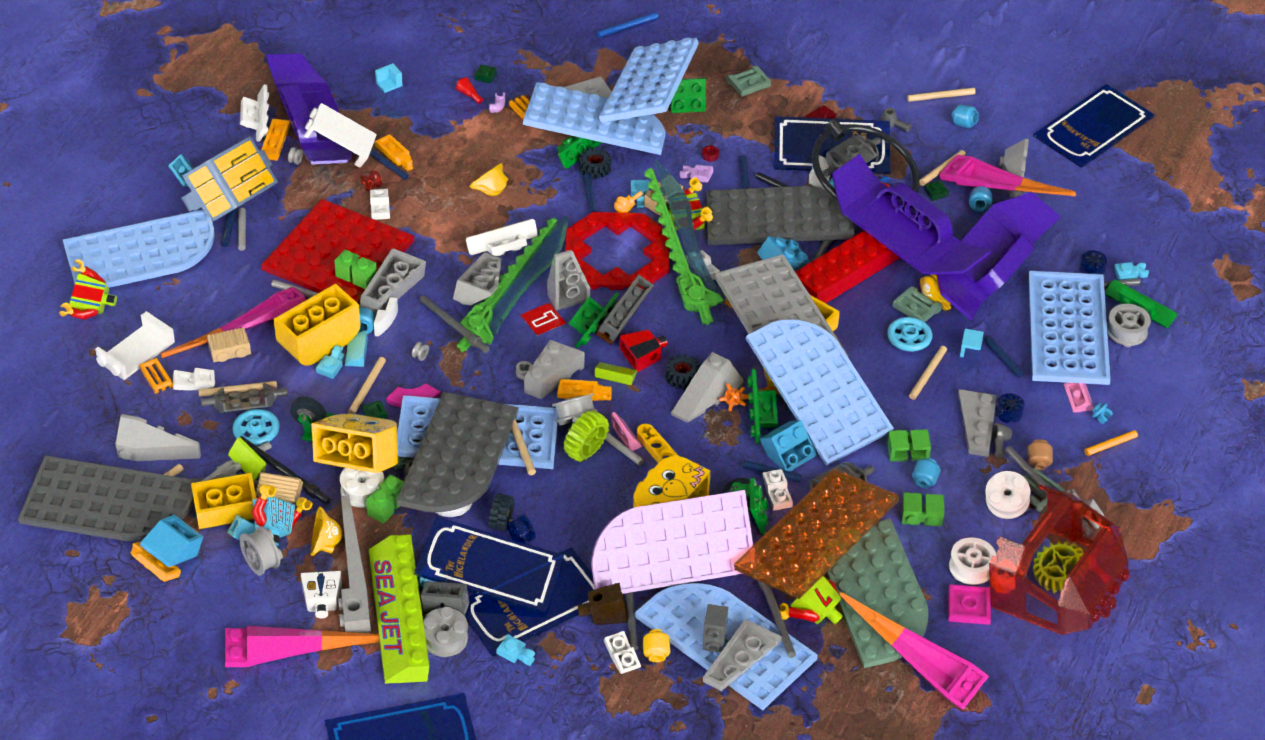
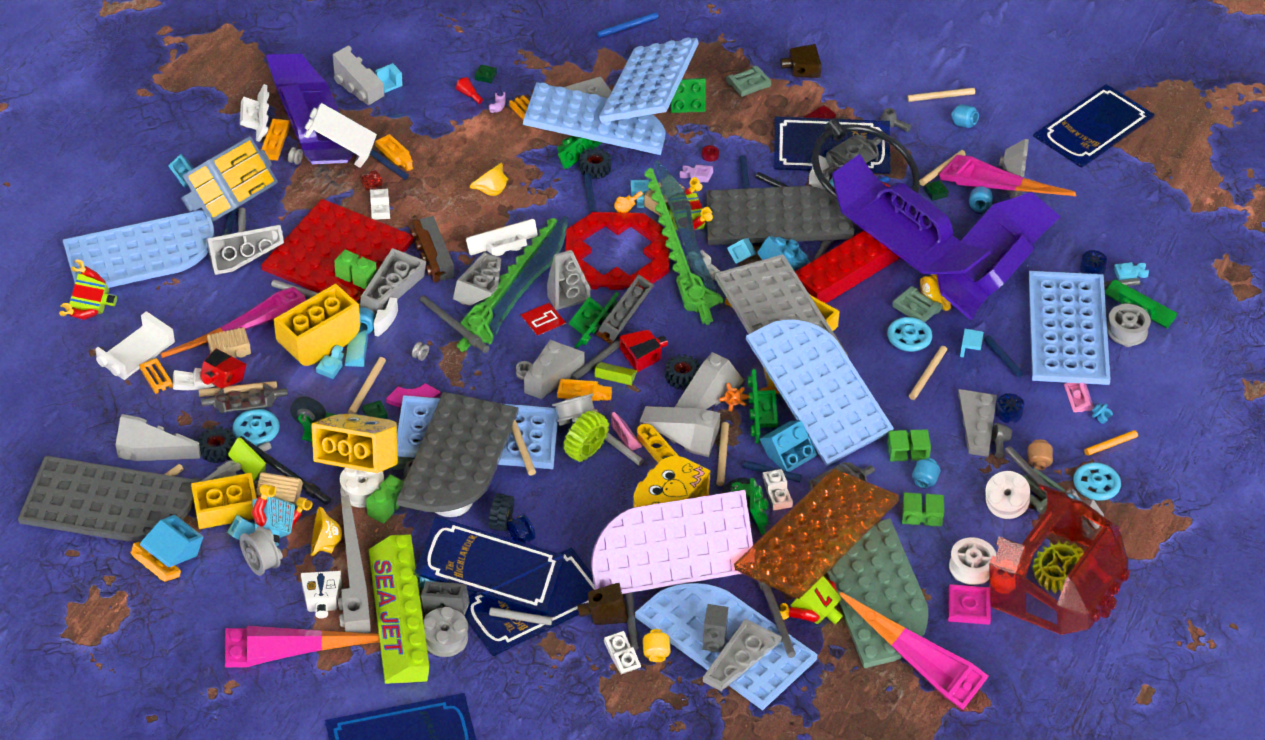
medium azure plate [496,634,535,666] -> none
none -> black bush [198,426,235,463]
none -> red torso [200,348,247,388]
none -> light grey wedge [205,225,284,275]
none -> light grey wedge [333,45,384,105]
none -> piece [410,216,454,283]
none -> light grey bar [489,607,553,626]
none -> dark grey bar [571,338,620,380]
none -> light grey wedge [640,406,720,457]
none -> tan bar [716,422,729,486]
none -> medium azure panel [727,238,756,264]
none -> dark brown torso [780,44,822,78]
none -> medium azure plate [1073,462,1121,501]

